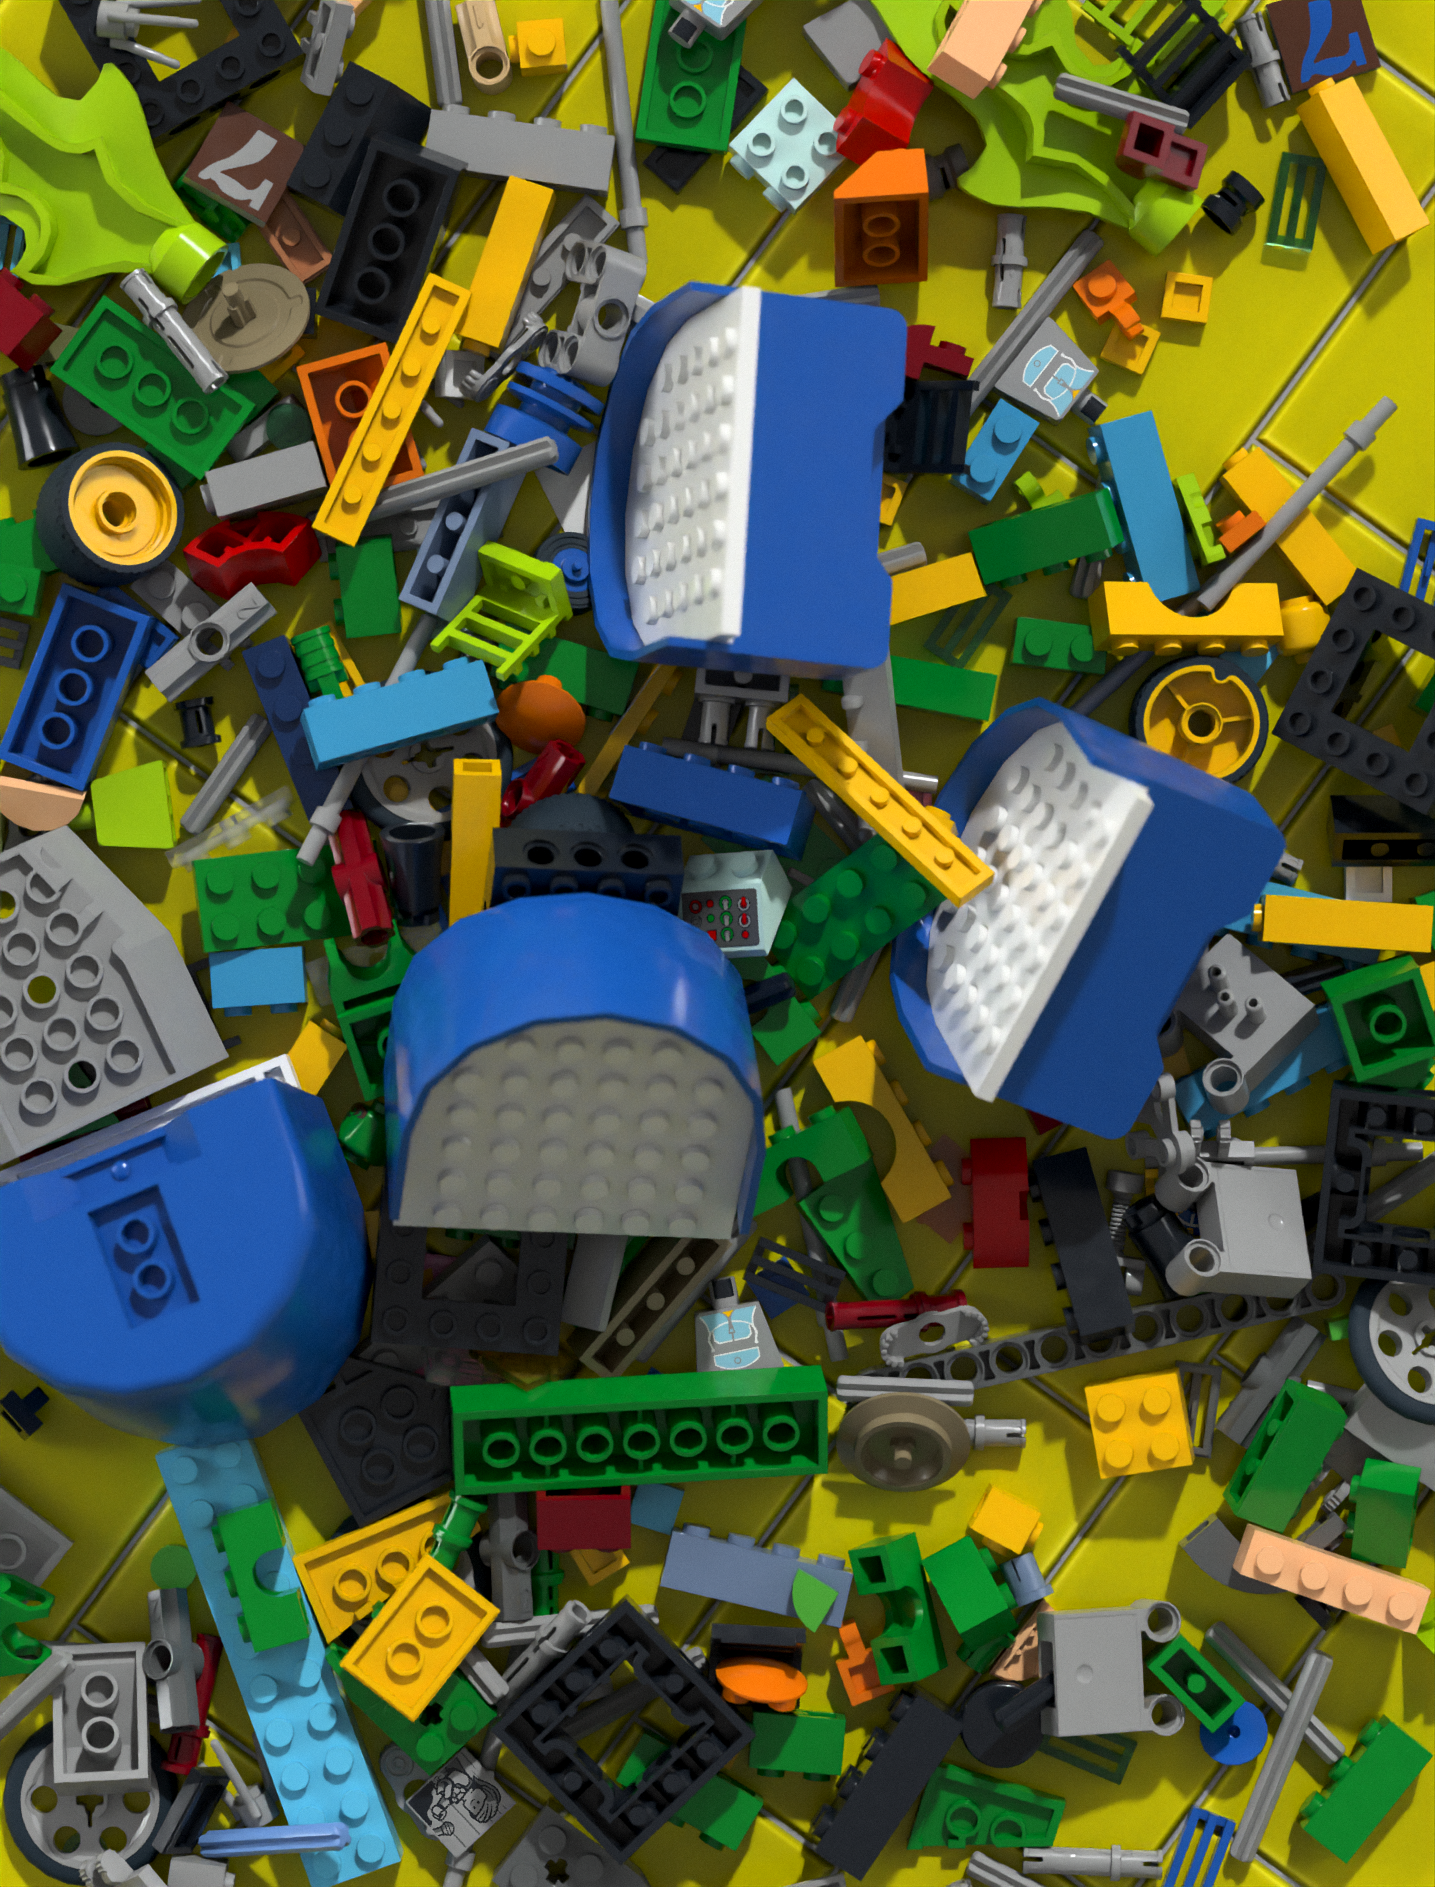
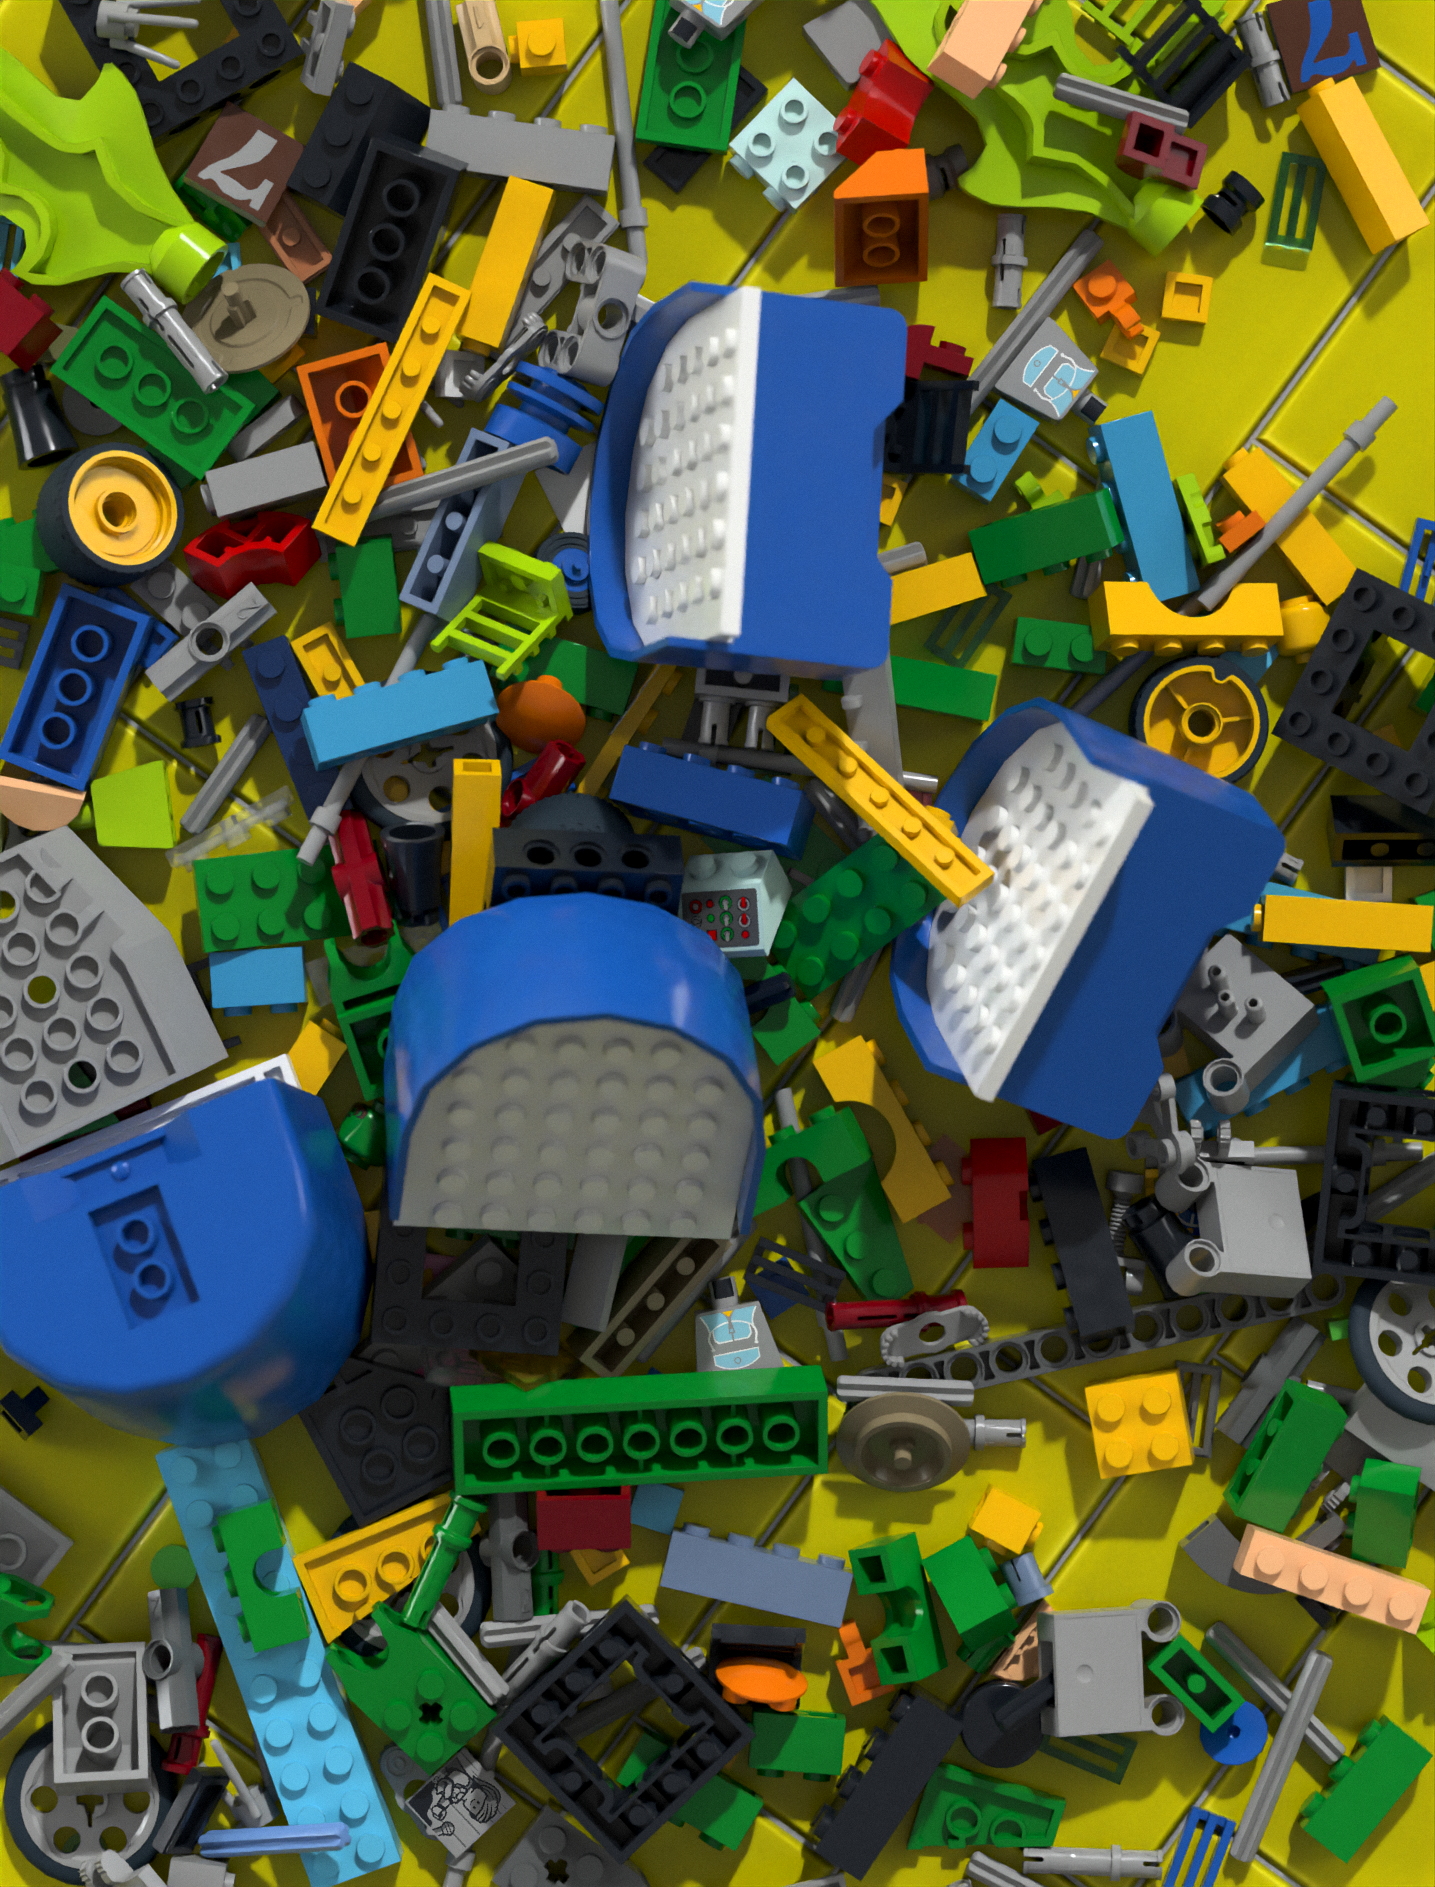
clear green tile [265,403,313,450] -> none
green hinge [290,625,349,700] -> none
yellow tile [339,1552,501,1723] -> none
bright green tile [792,1567,839,1633] -> none

